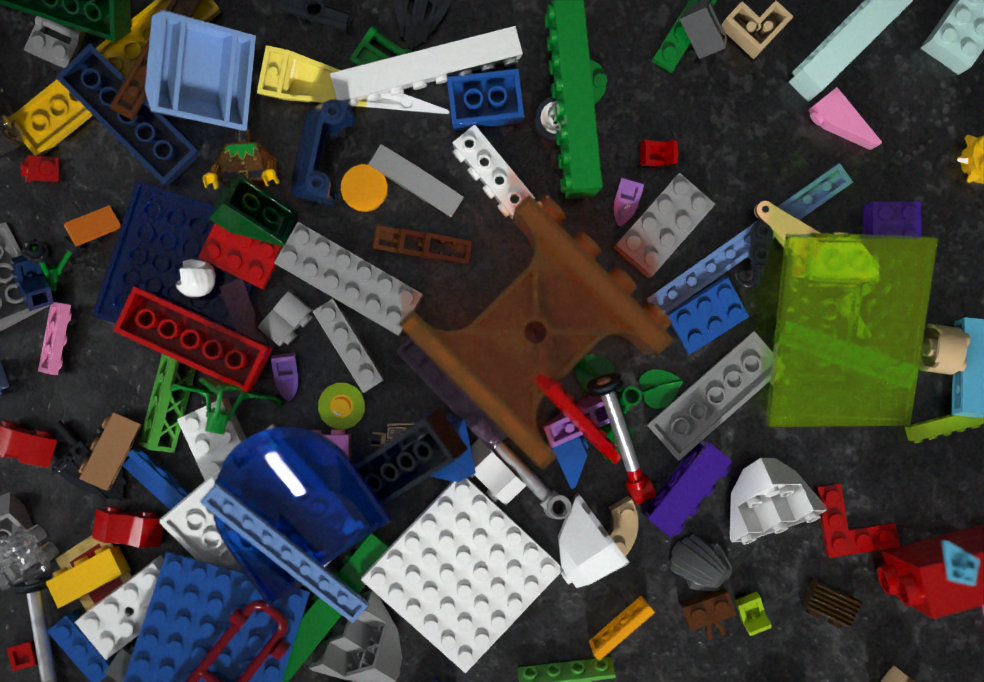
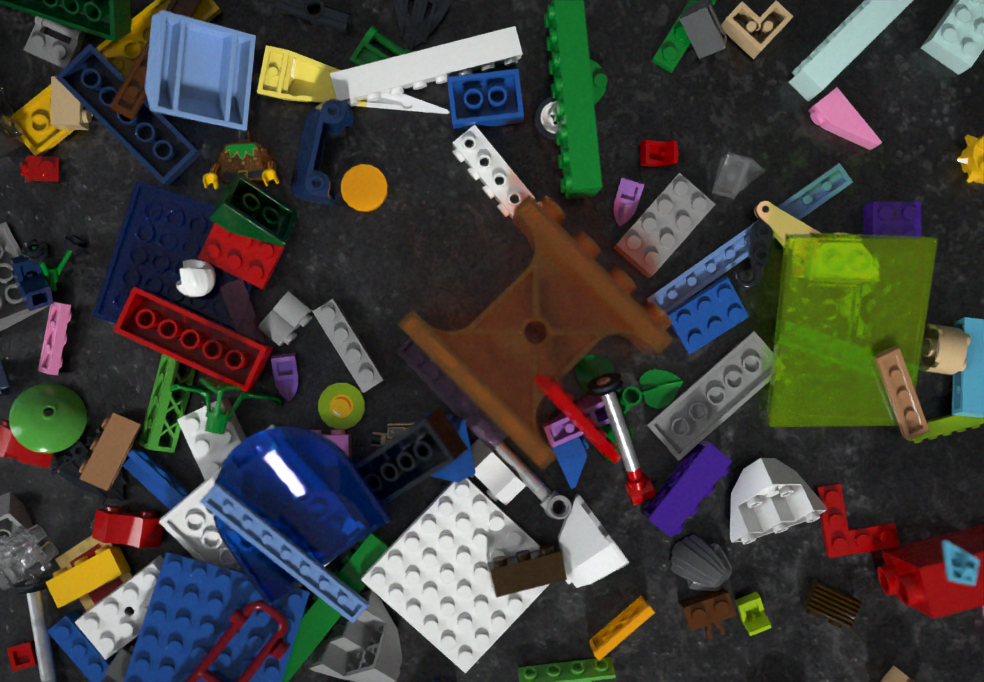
orange tile [64,205,121,246] -> none
light grey brick [274,222,424,336] -> none
light grey slope [368,144,464,217] -> none
reddish brown slope [371,225,472,265] -> none
tan brick [607,496,638,556] -> none
none -> bright green dish [9,383,87,453]
none -> tan slope [51,76,92,130]
none -> dark brown brick [487,544,567,598]
none -> clear slope [712,152,765,199]
none -> medium nougat plate [873,345,929,440]

